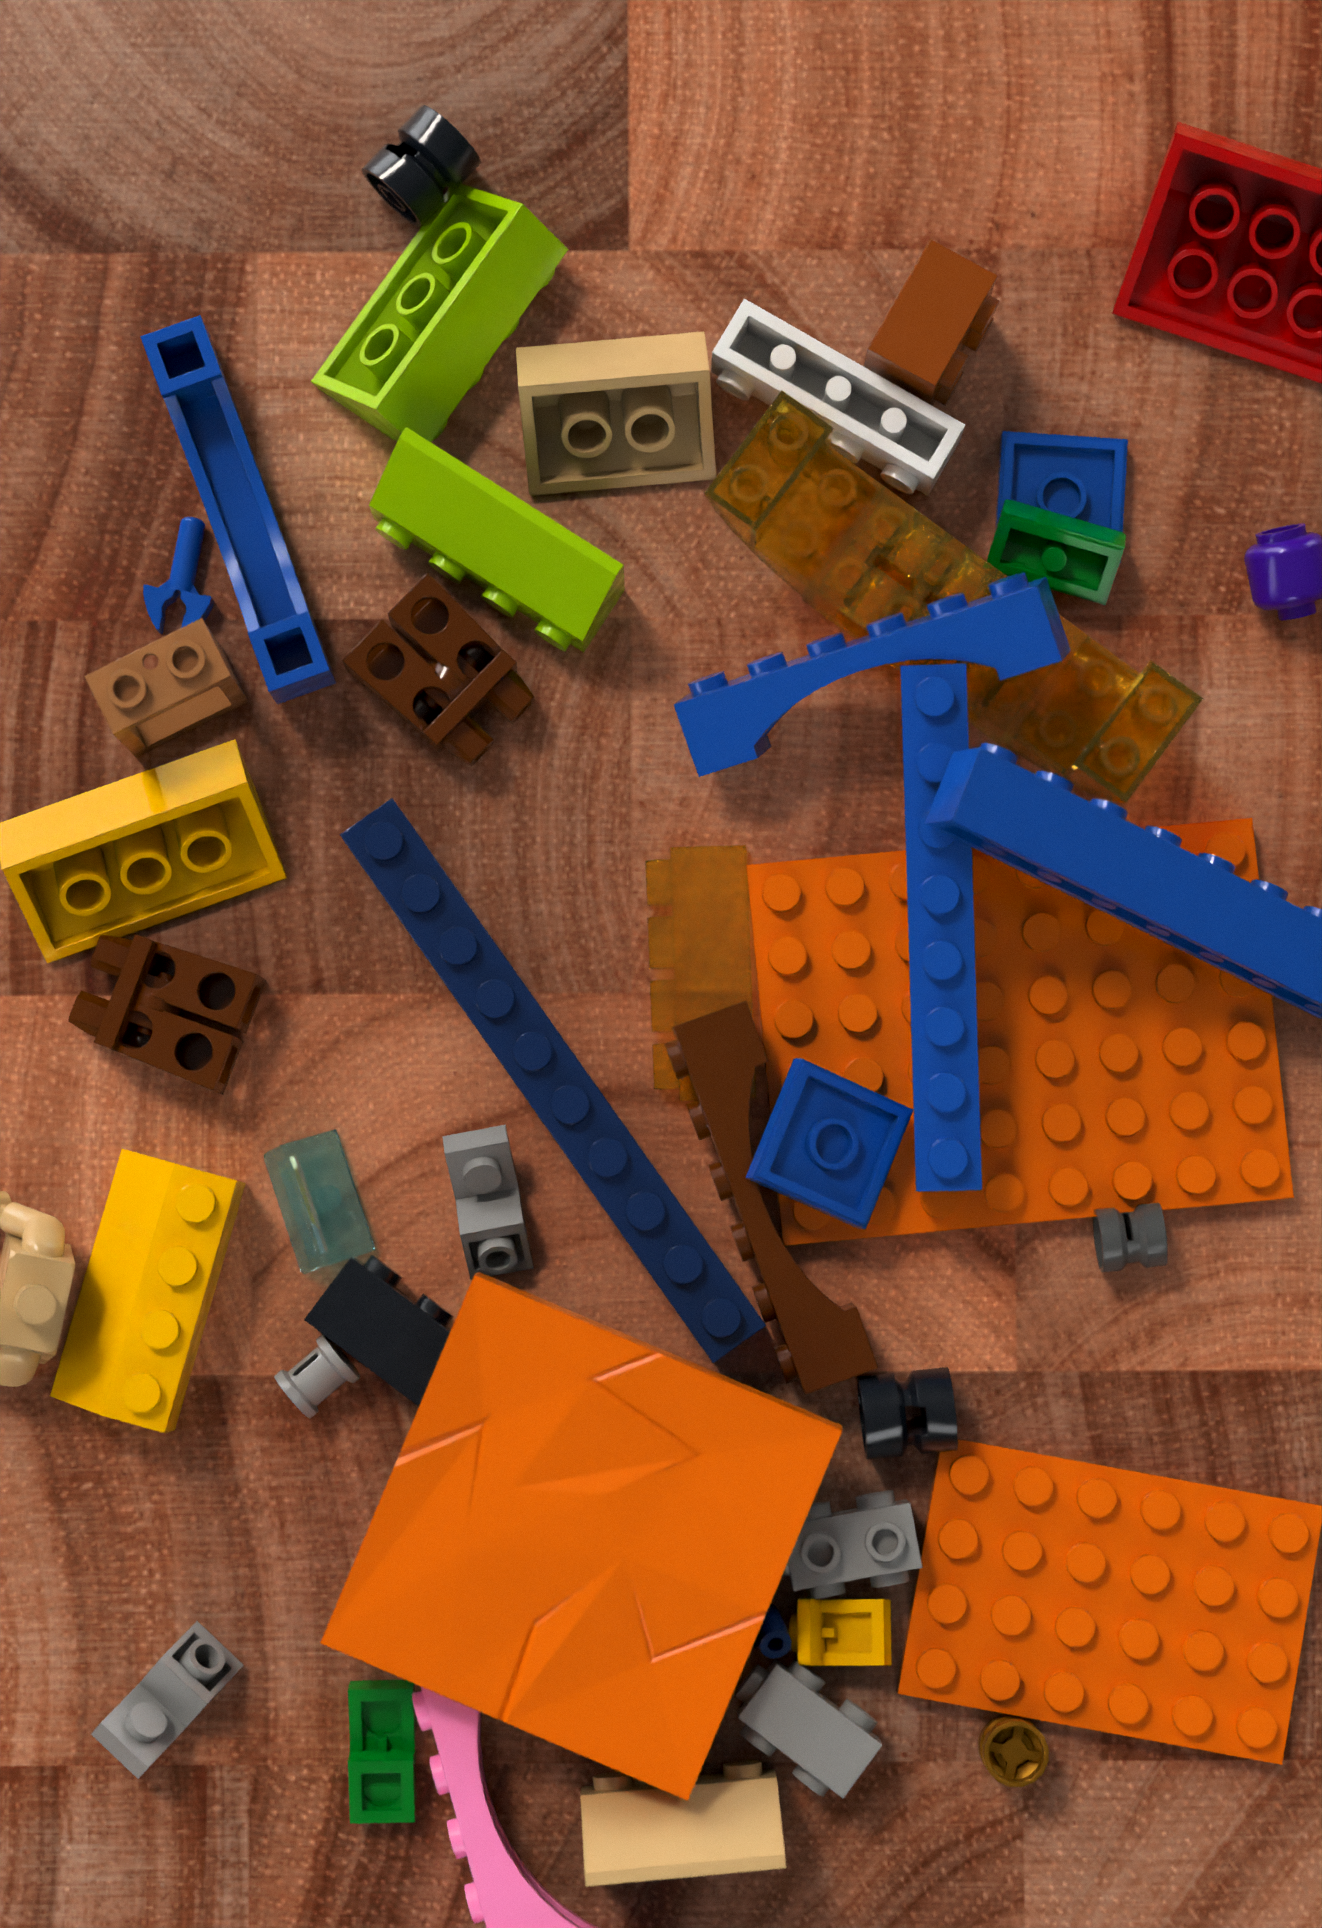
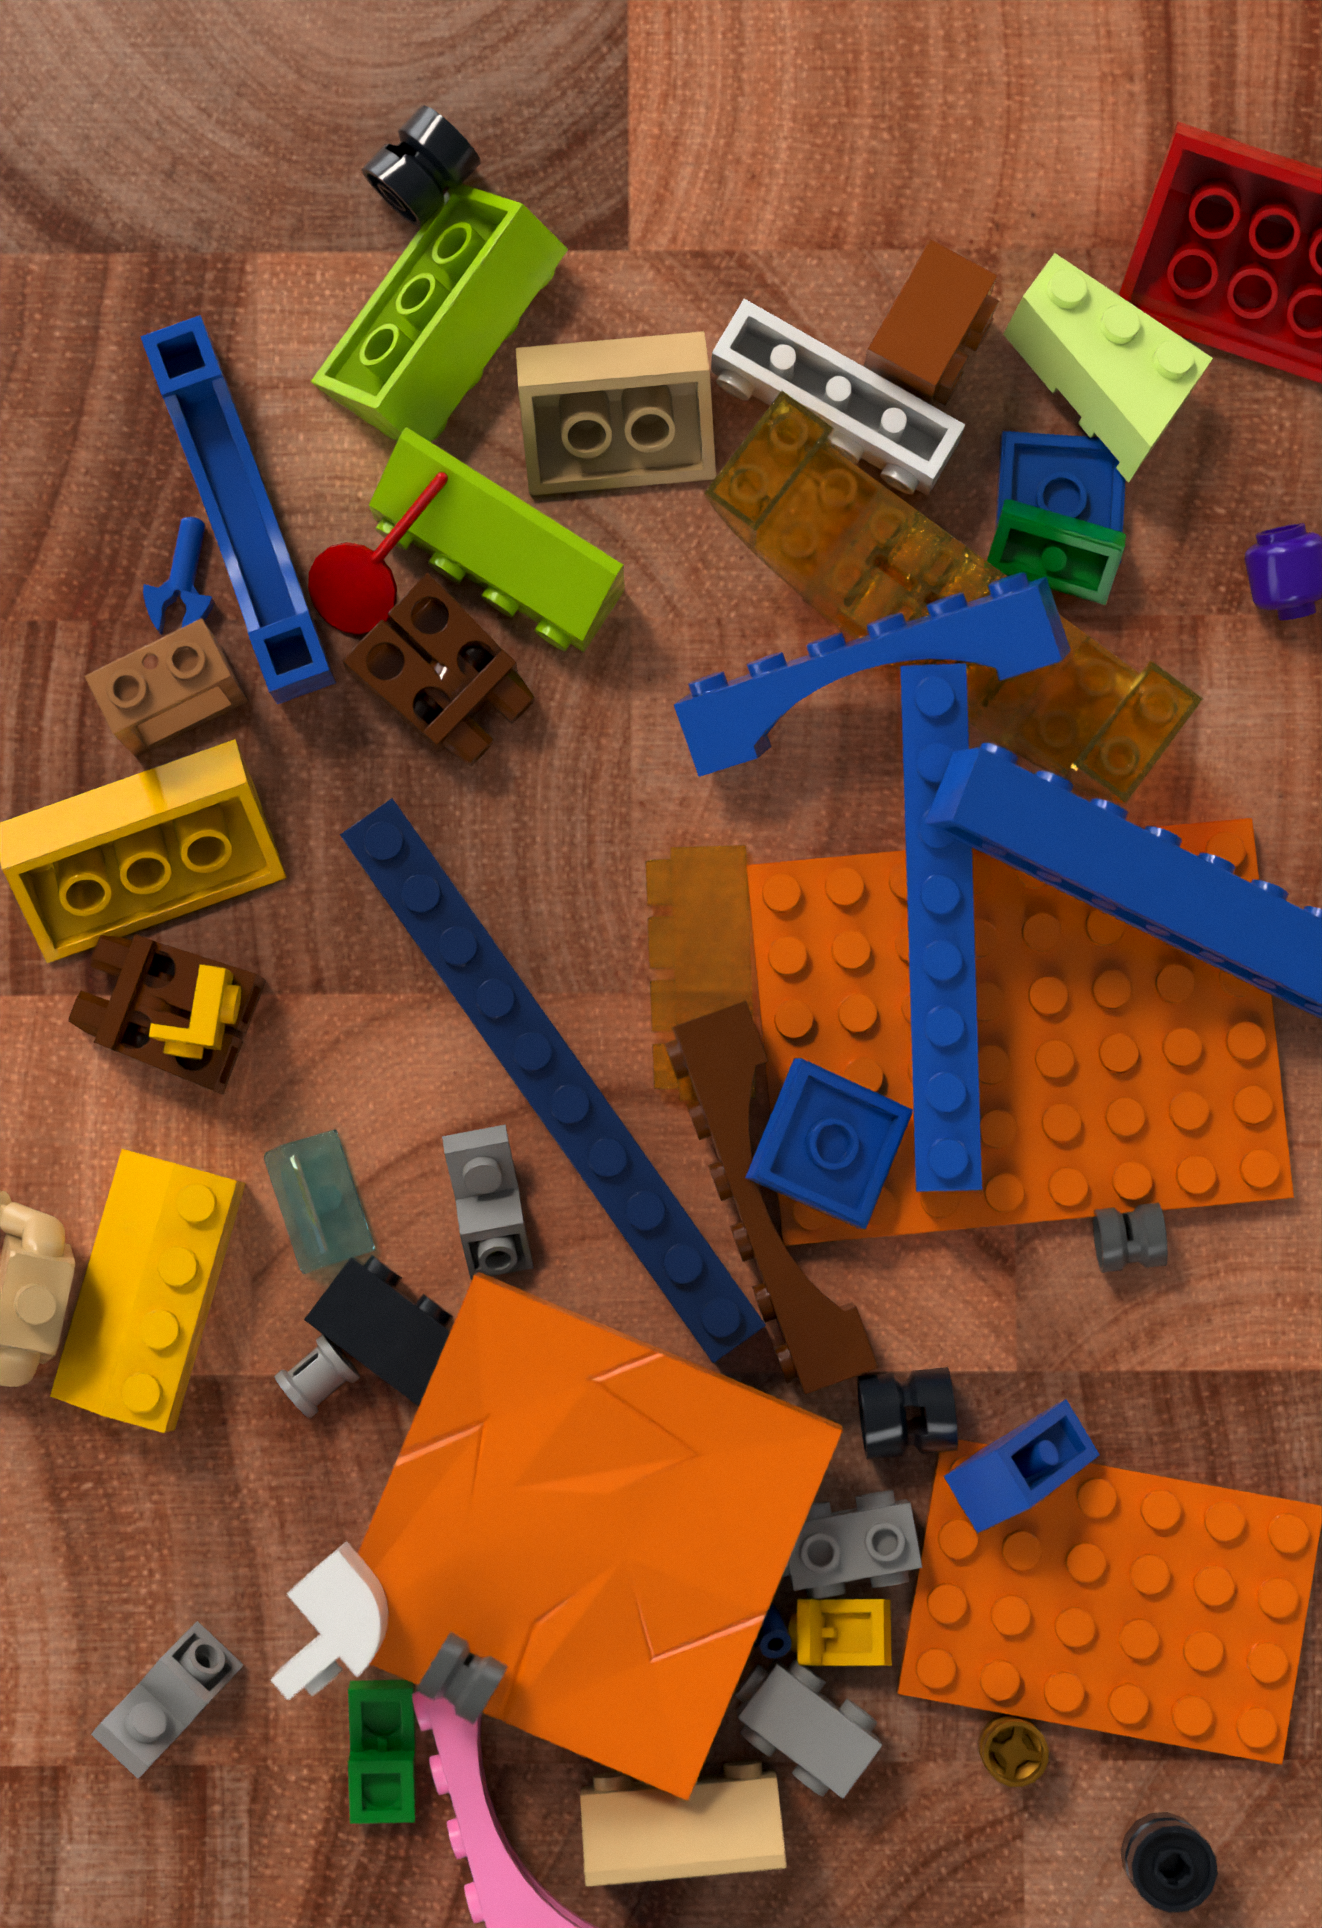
none -> yellow bracket [149,964,241,1059]
none -> white brick [271,1541,388,1700]
none -> red piece [308,472,448,634]
none -> dark grey wheel [416,1631,508,1725]
none -> blue slope [944,1399,1100,1533]
none -> yellowish green wedge [1003,253,1213,483]
none -> black wheel [1121,1812,1218,1913]

